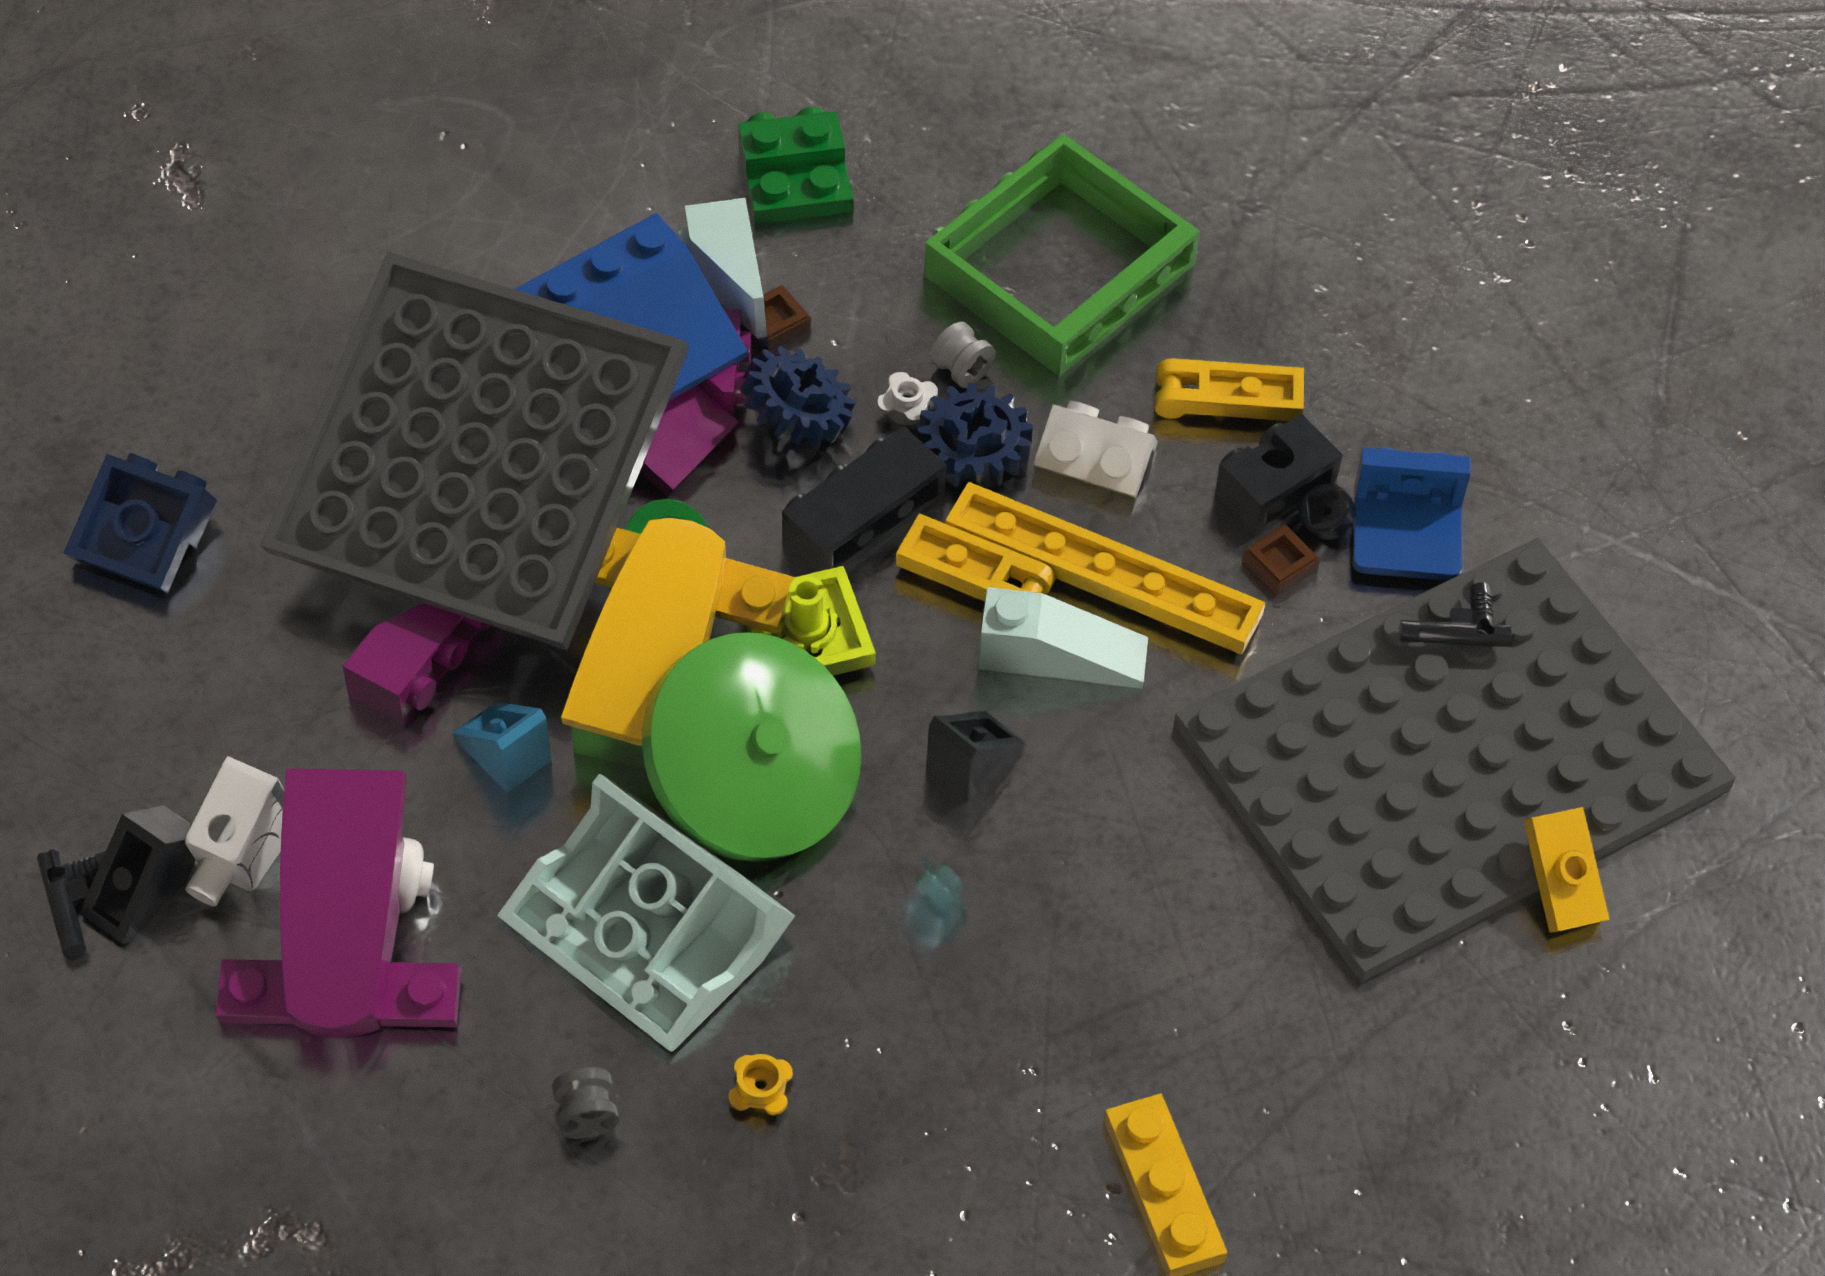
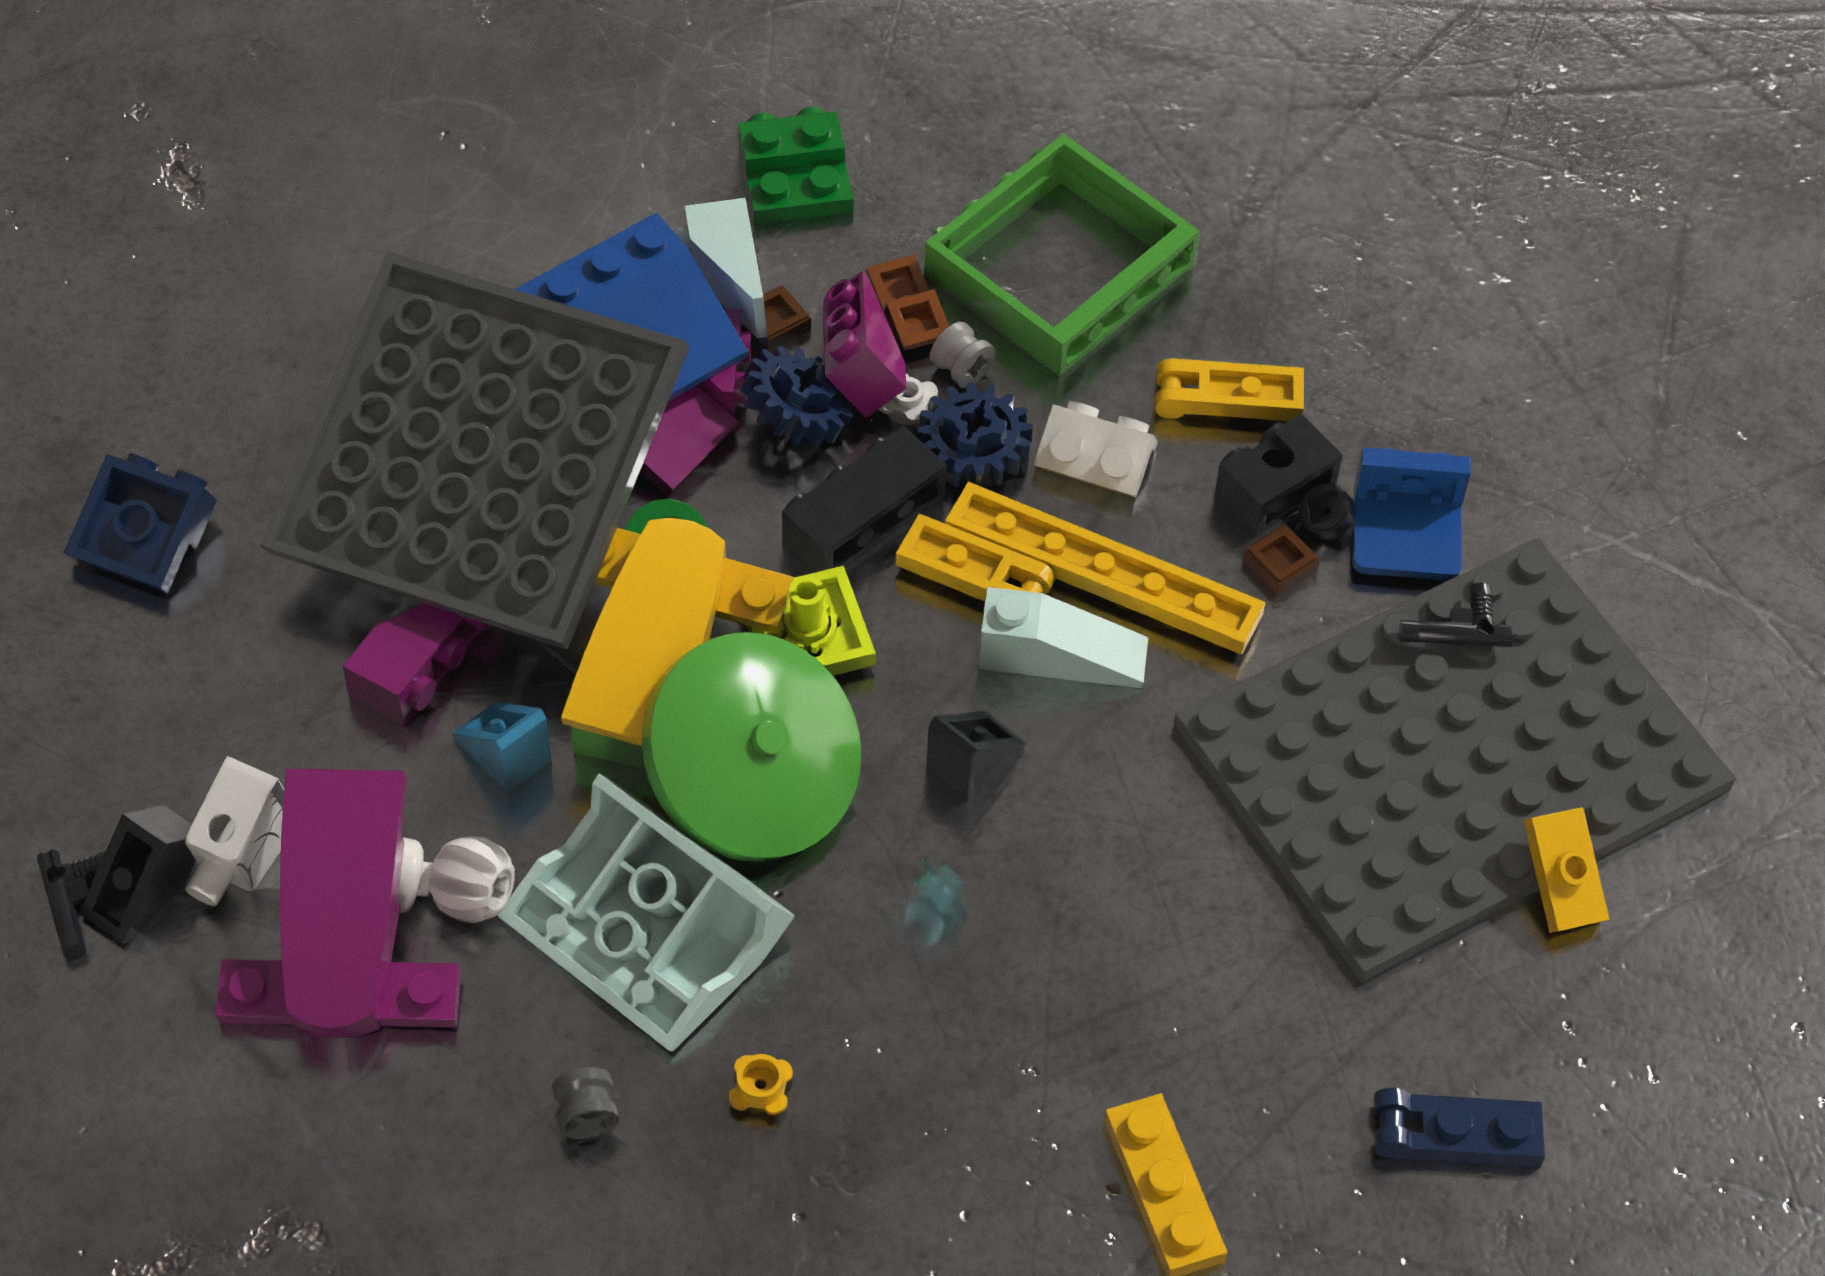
none -> white piece [429,835,515,923]
none -> magenta slope [823,270,907,418]
none -> dark orange slope [866,254,949,352]
none -> dark blue plate [1374,1088,1545,1167]

